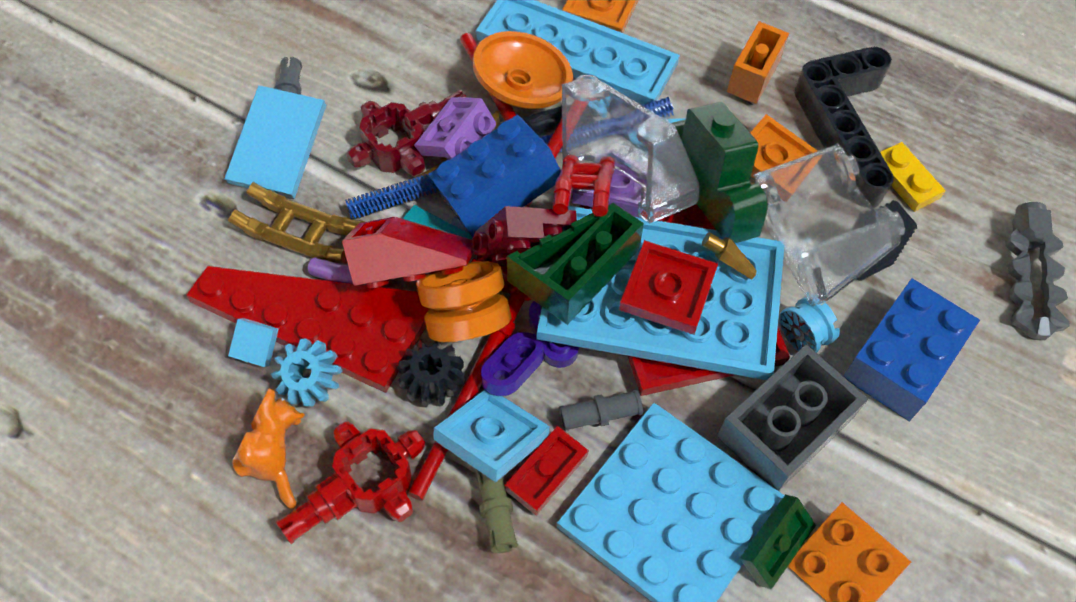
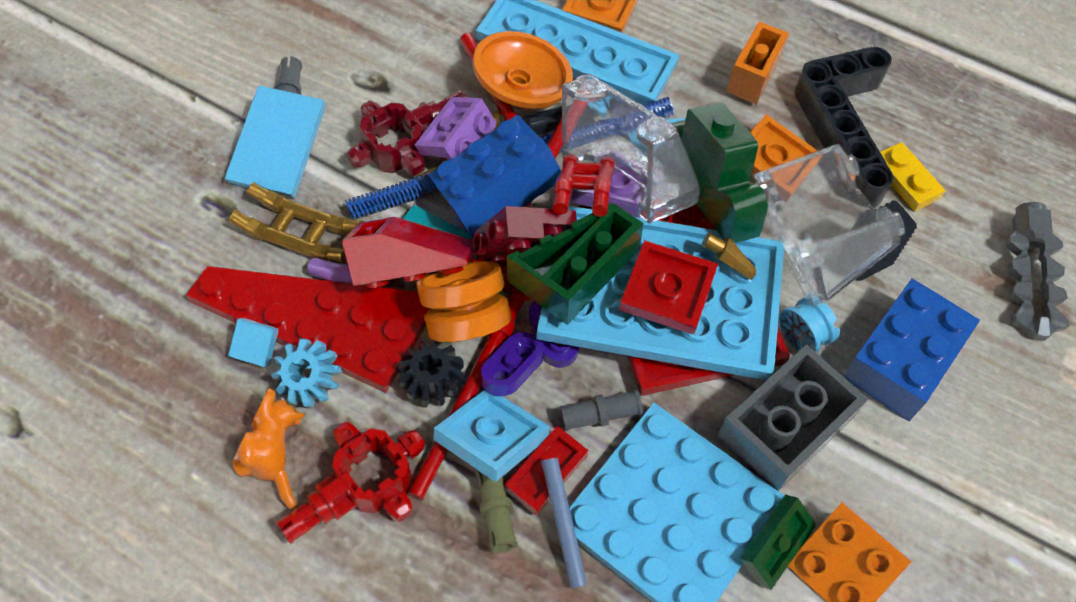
none -> sand blue bar [541,458,587,588]

